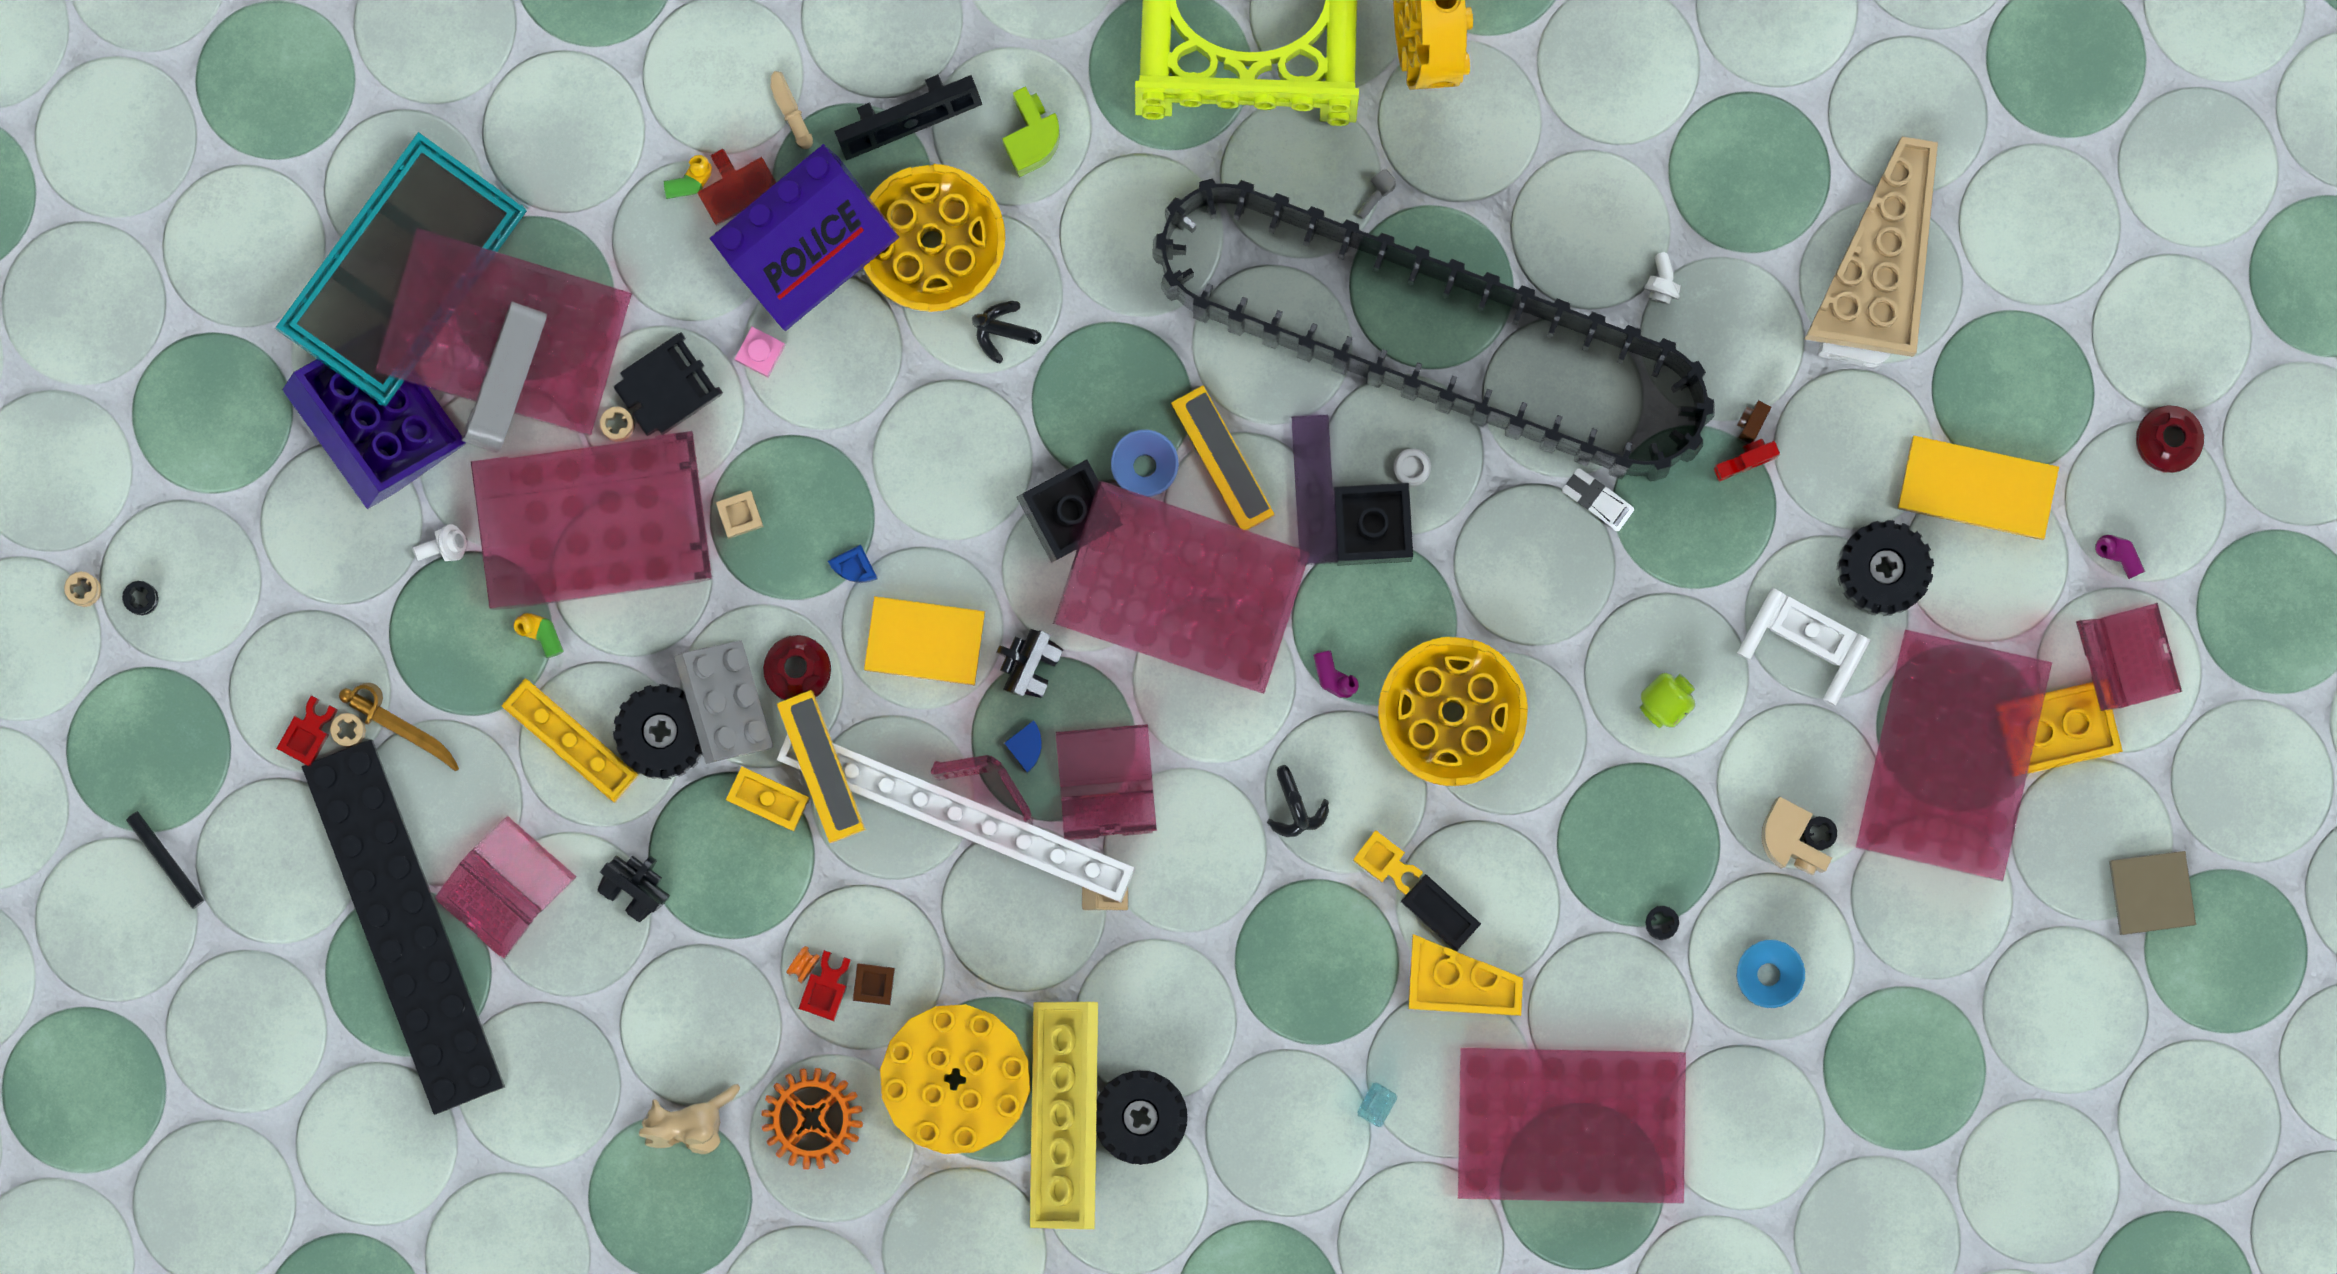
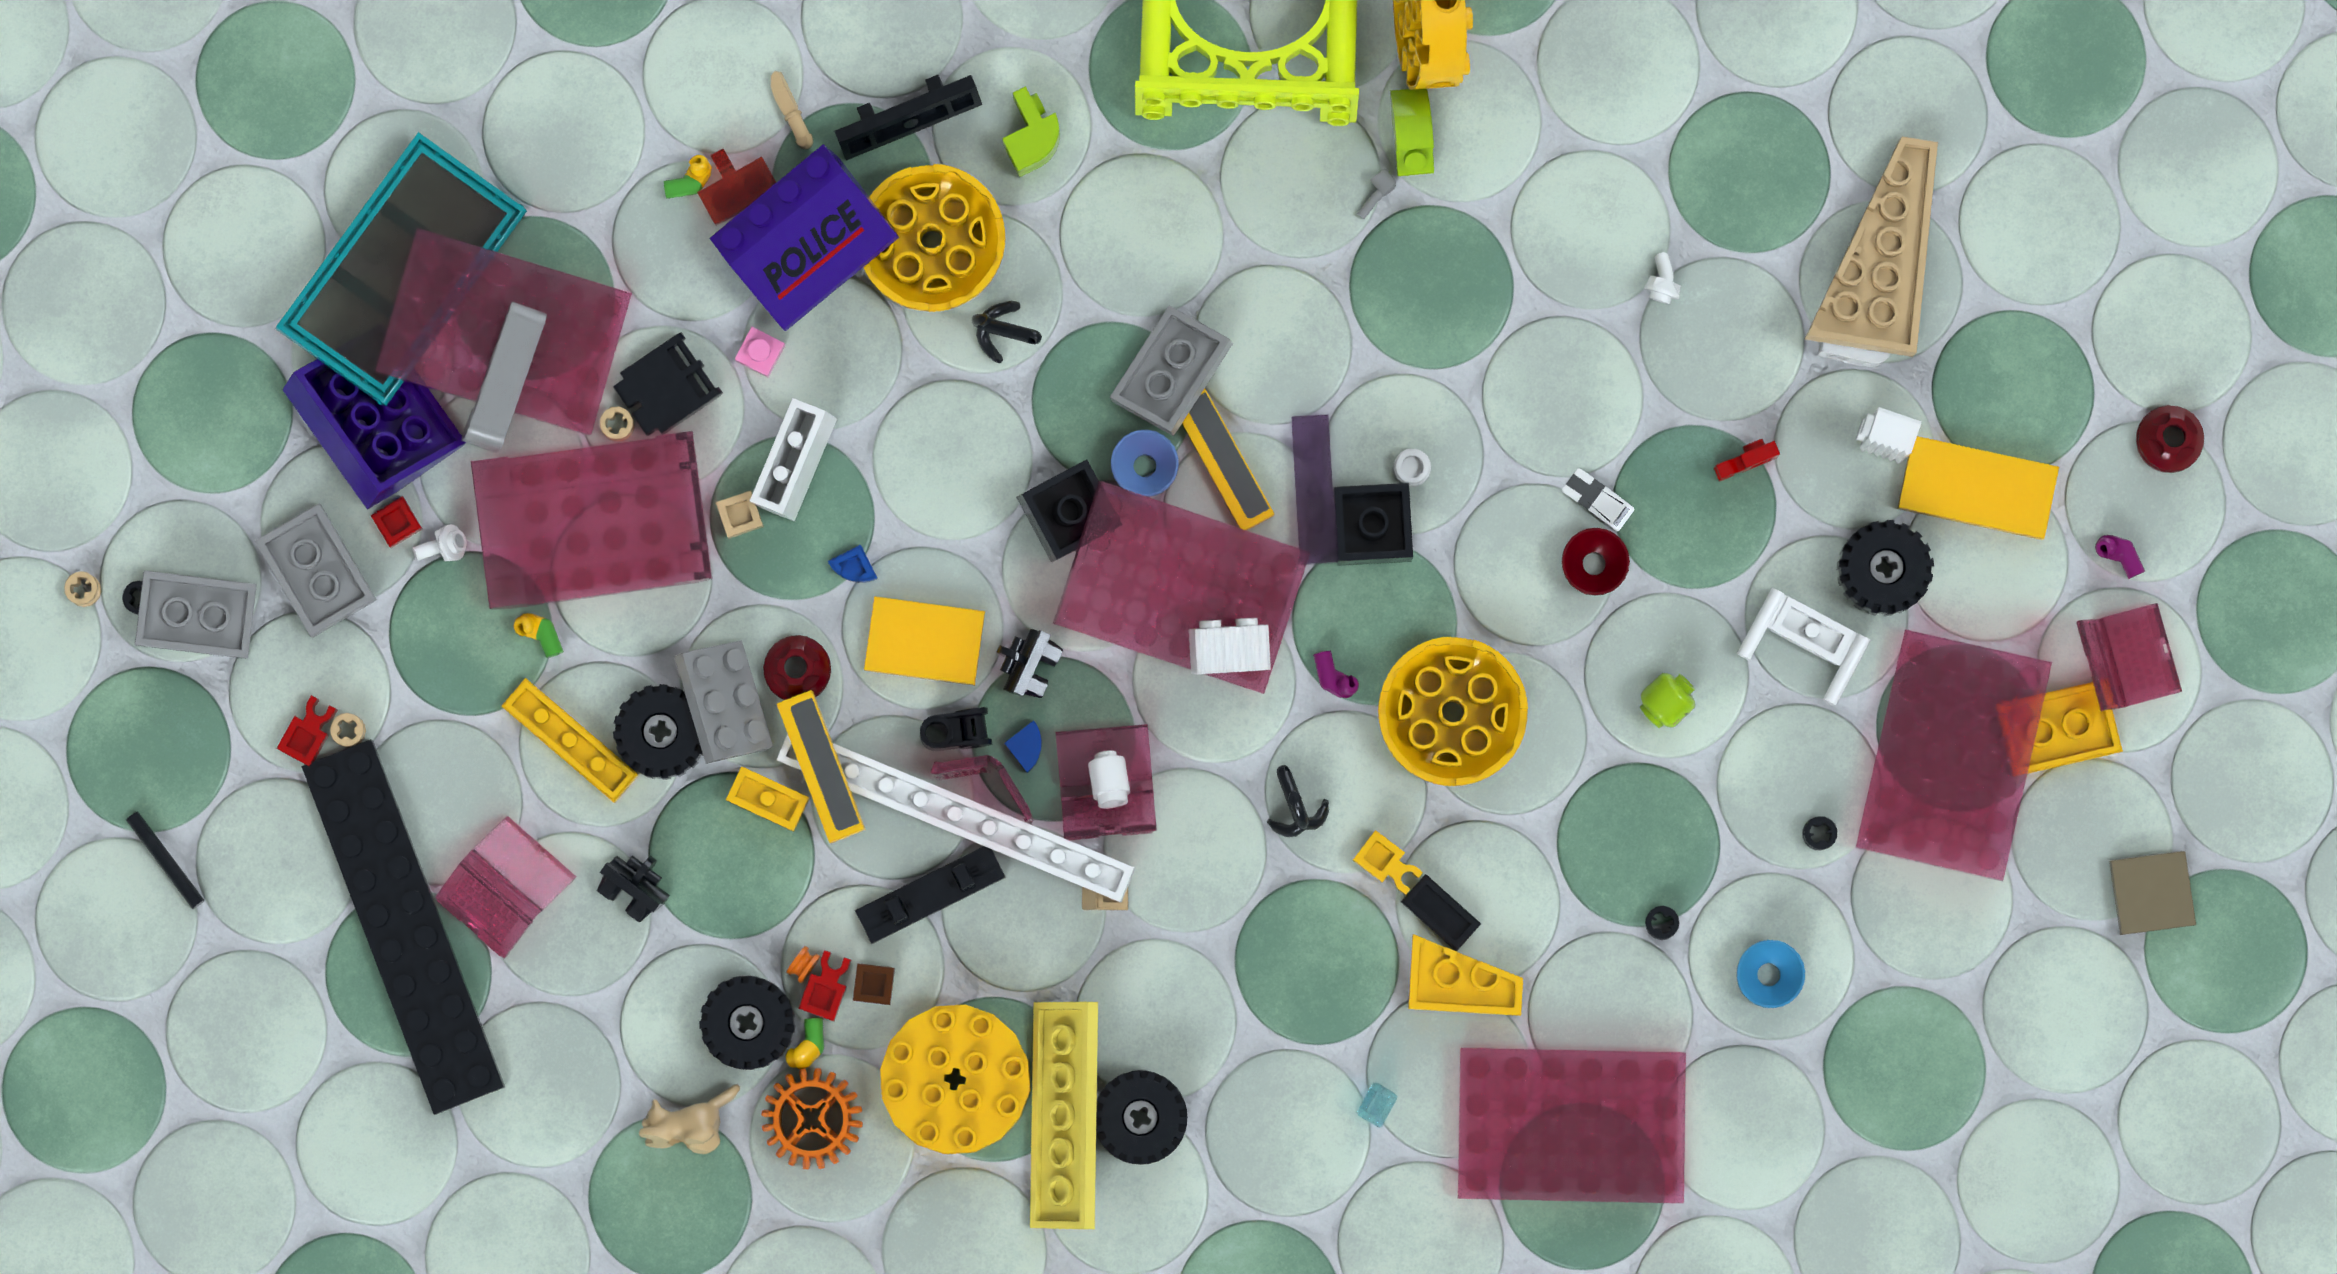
pearl gold sword [339,683,459,771] -> none
black piece [1152,178,1715,481] -> none
reddish brown plate [1737,400,1772,443] -> none
tan brick [1761,796,1832,875] -> none
none -> light grey plate [135,571,257,659]
none -> light grey plate [255,504,377,638]
none -> red tile [371,496,423,548]
none -> black bush [699,975,796,1070]
none -> white brick [750,398,837,521]
none -> arm [785,1018,824,1069]
none -> black hinge [855,846,1006,944]
none -> black piece [920,707,993,751]
none -> white brick [1088,751,1130,809]
none -> light grey plate [1110,305,1233,436]
none -> white brick [1188,618,1271,674]
none -> lime brick [1390,89,1434,176]
none -> dark red piece [1561,528,1630,596]
none -> white brick [1856,407,1922,464]

